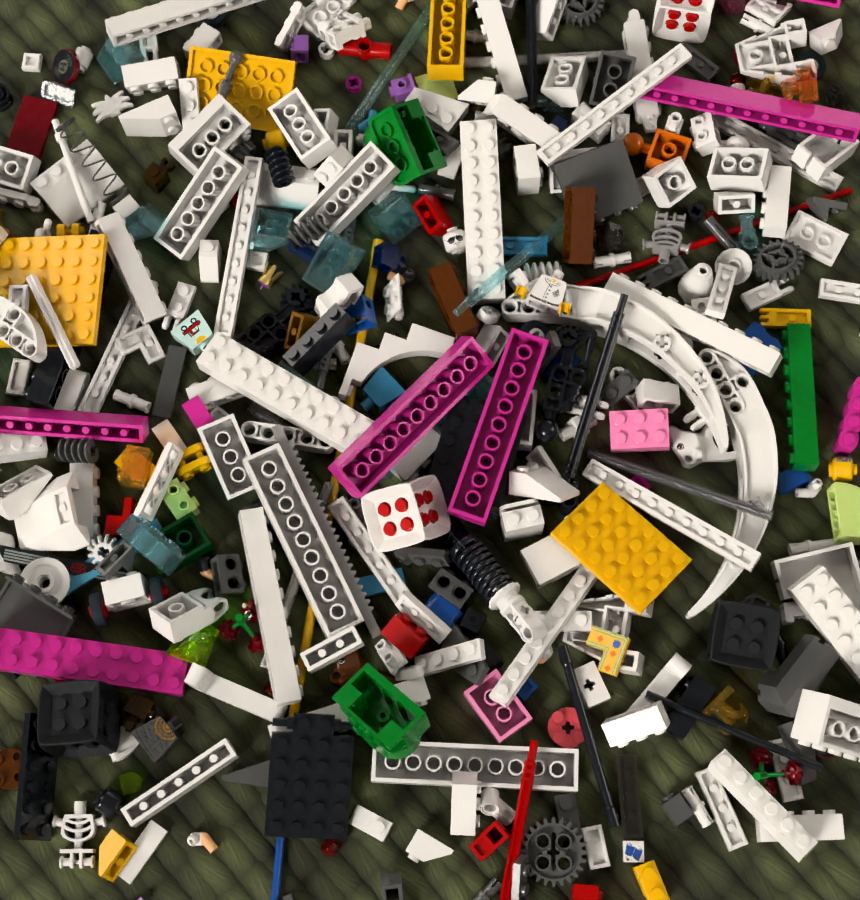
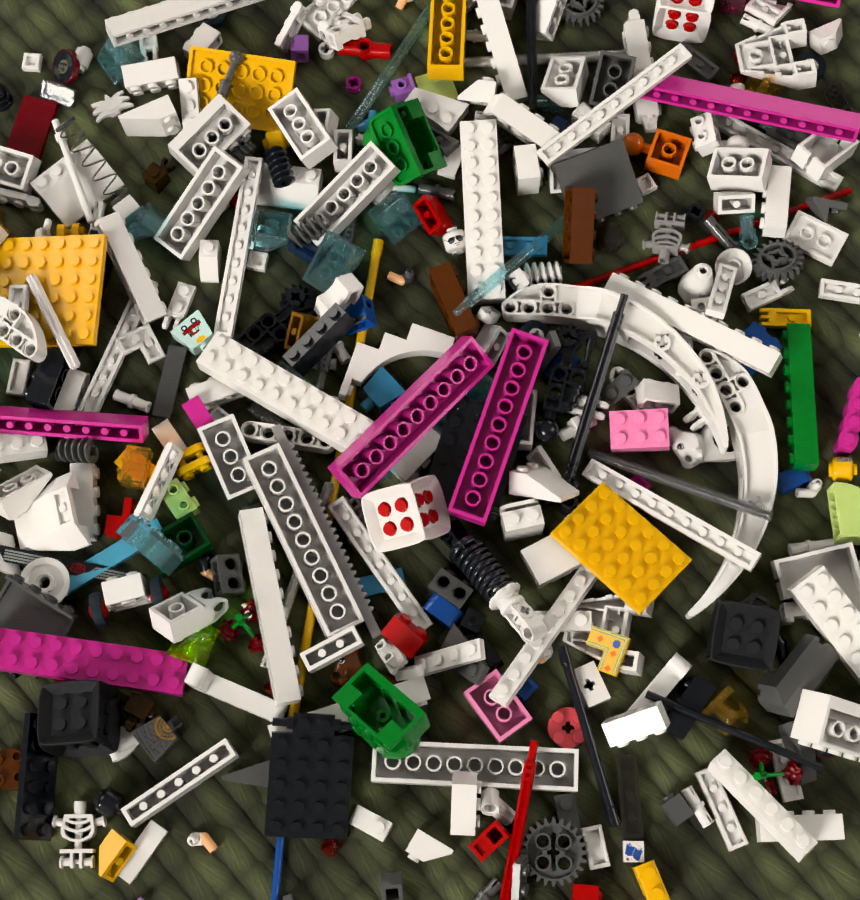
white gear [87,534,118,564] -> none
dark grey slope [95,540,135,580] -> none
clear neon green tile [119,772,142,796] -> none
pearl gold piece [258,261,283,289] -> none
white brick [313,144,354,187] -> none
clear blue brick [372,241,407,273] -> none
white hinge [383,273,404,322] -> none
dark grey hinge [394,547,451,567] -> none
white plate [395,590,452,644] -> none
white torso [514,270,573,318] -> none
white pin [593,251,632,269] -> none
white slope [642,156,697,208] -> none
white axle [664,112,684,135] -> none
clear orange brick [780,67,819,104] -> none

